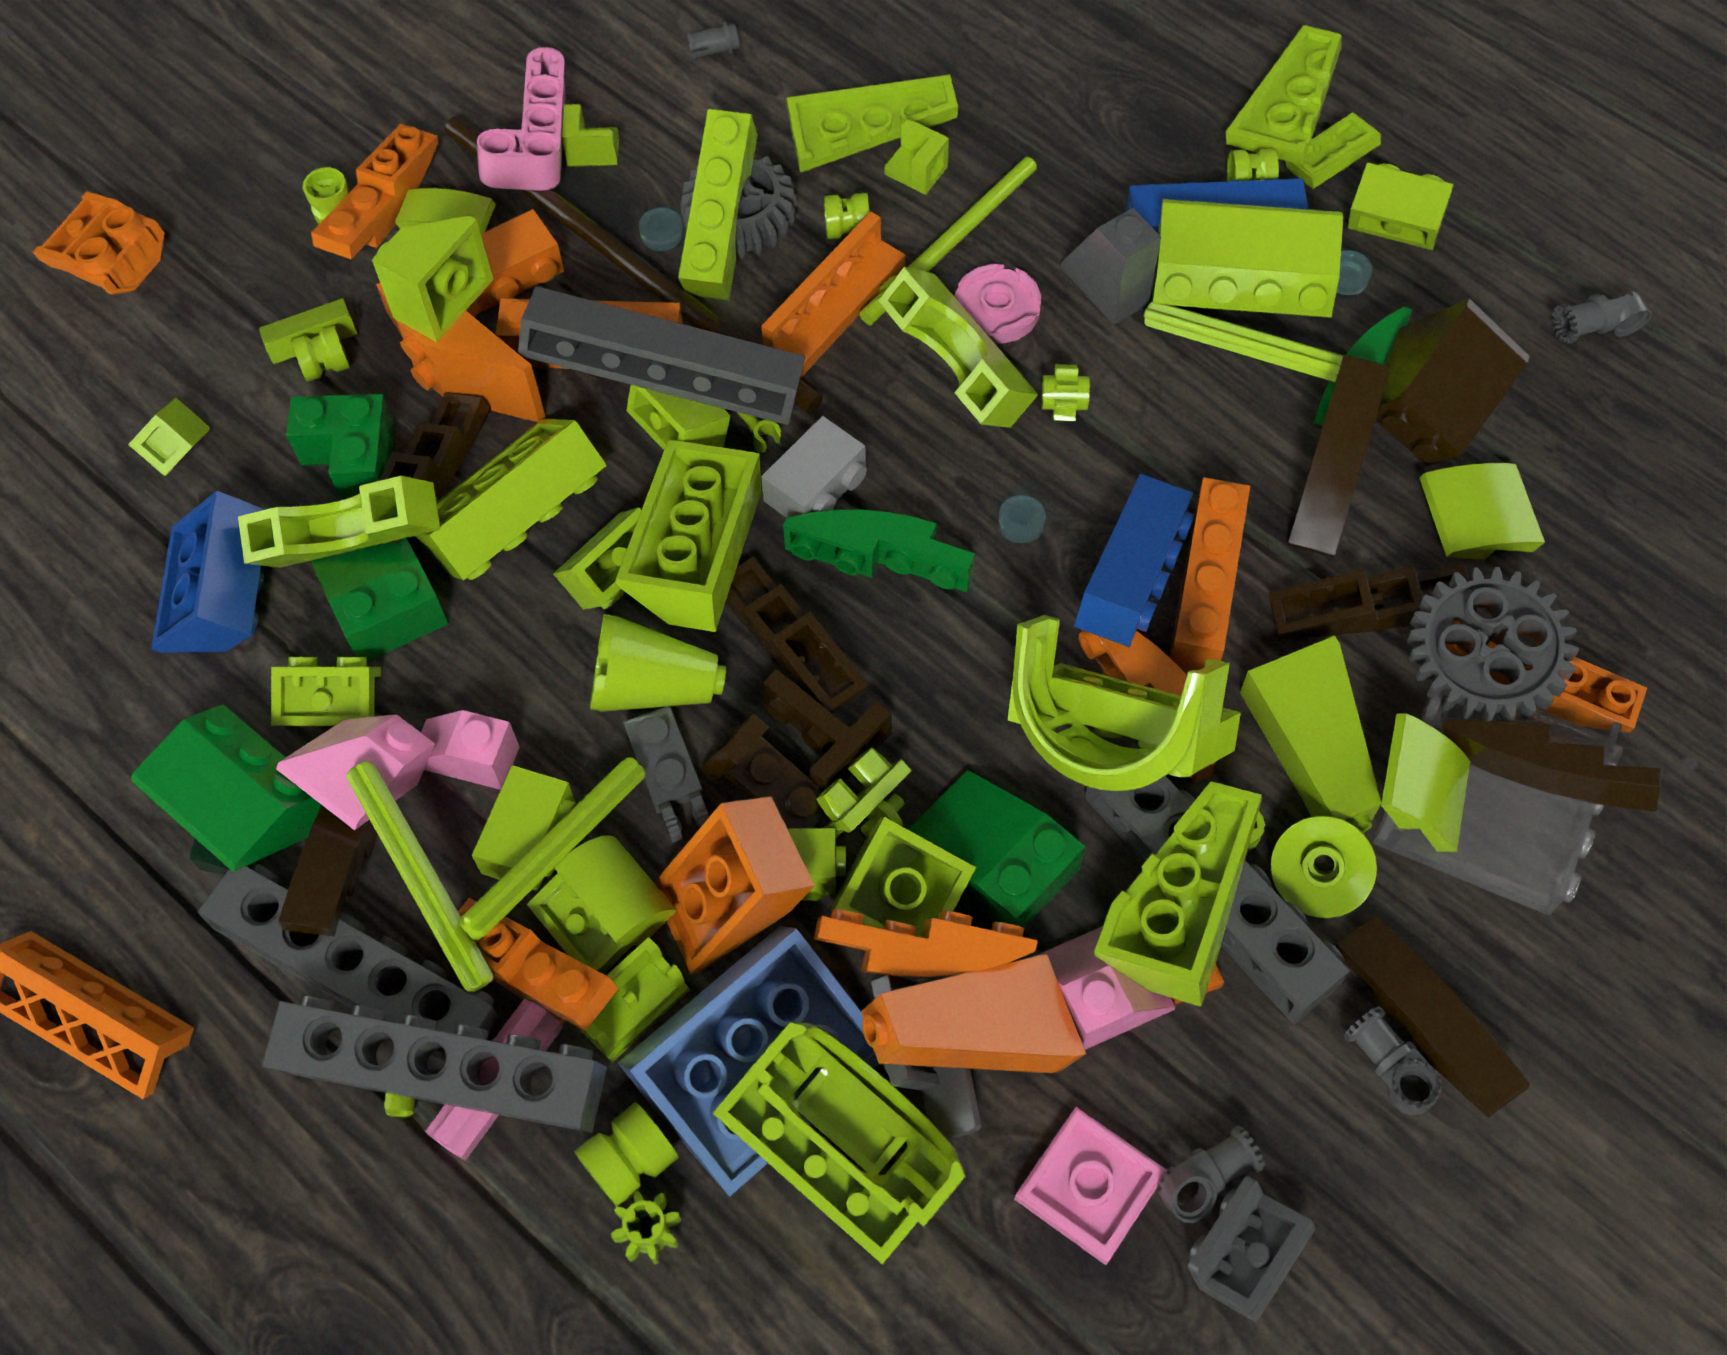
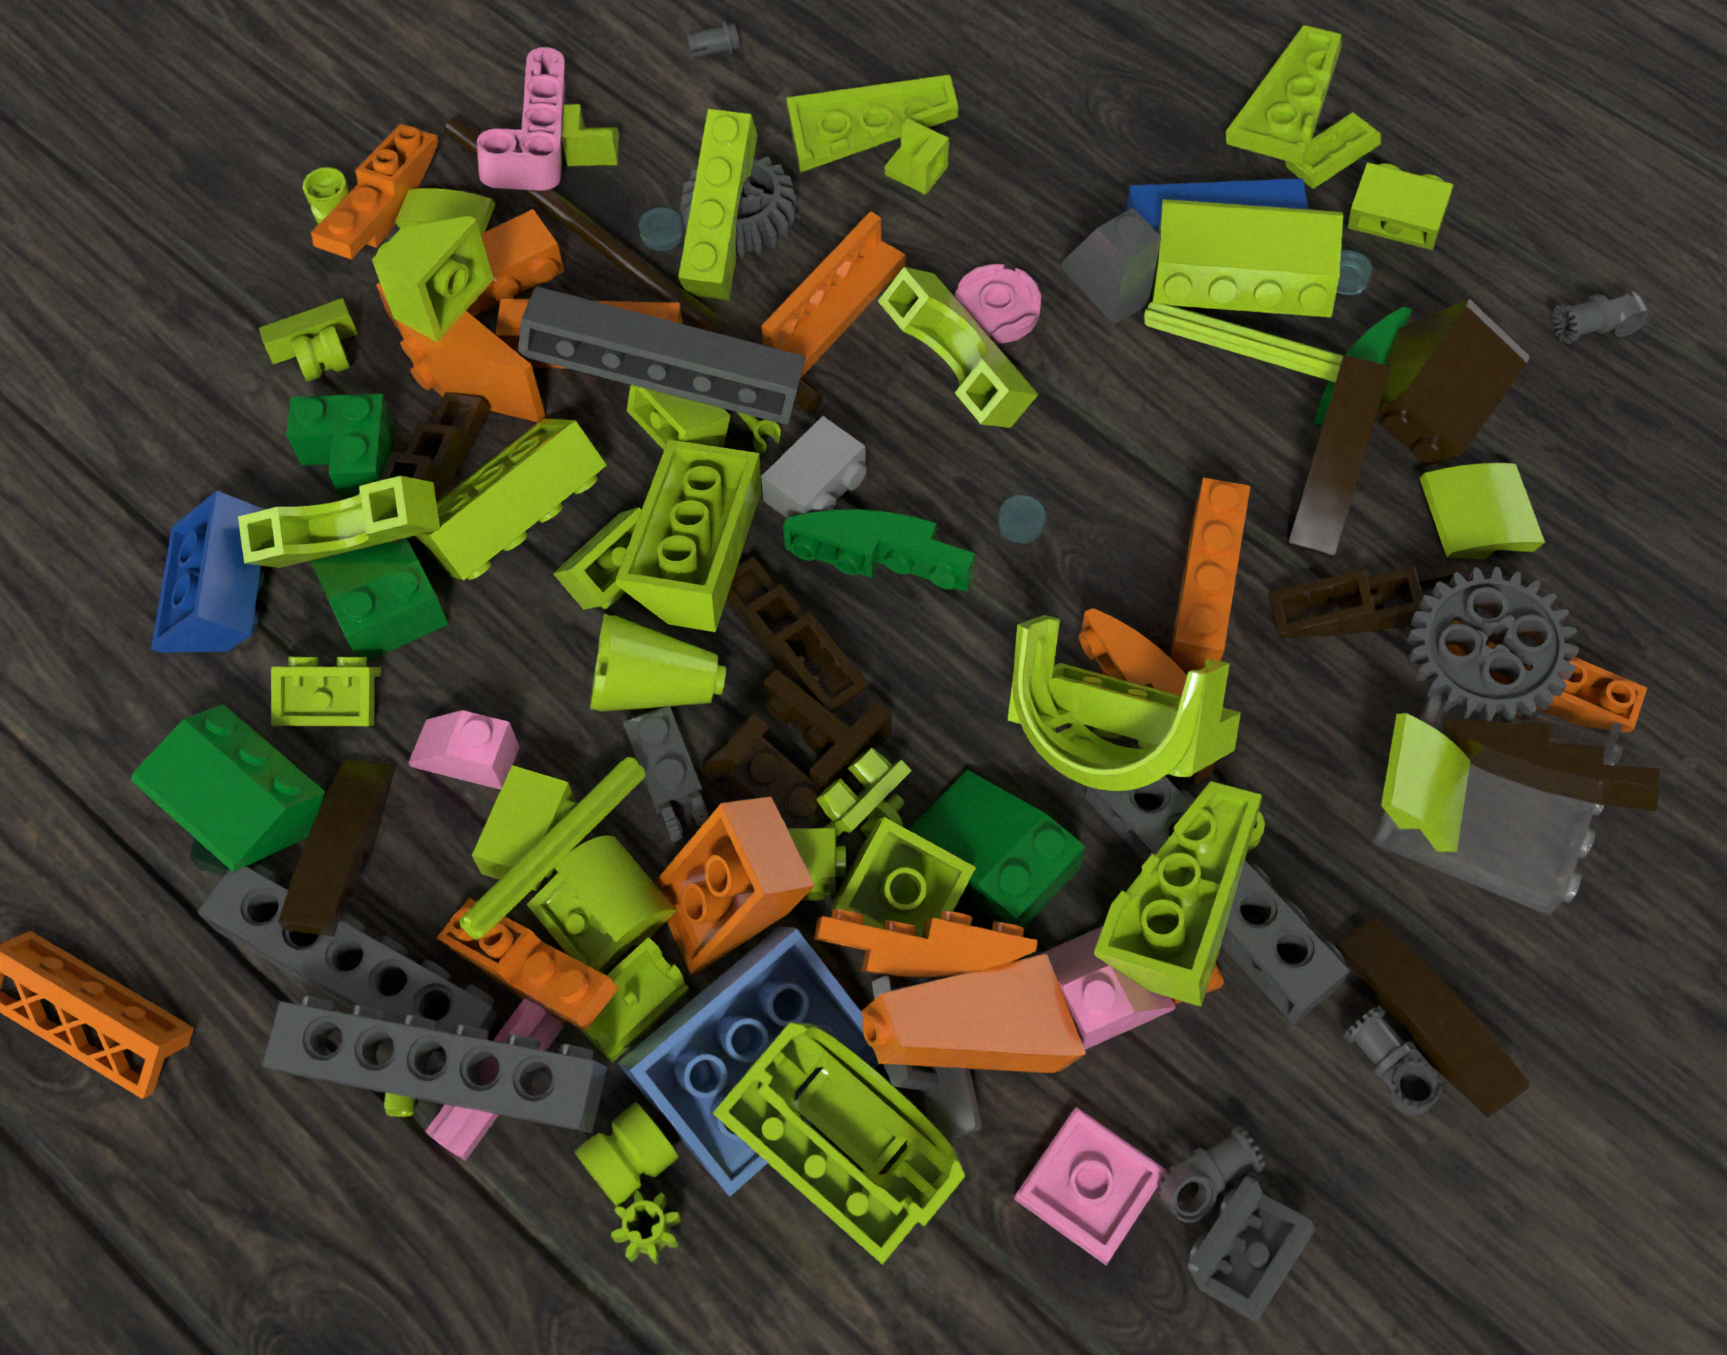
orange slope [33,191,165,295] -> none
lime panel [128,397,210,476] -> none
bright pink slope [276,714,435,830] -> none
lime axle [346,761,493,992] -> none
lime wheel [824,193,869,239] -> none
lime bar [859,157,1037,325] -> none
lime gear [1041,364,1090,421] -> none
blue brick [1074,474,1195,647] -> none
lime wheel [1227,148,1279,182] -> none
lime slope [1240,636,1382,833] -> none
lime dish [1271,815,1377,918] -> none

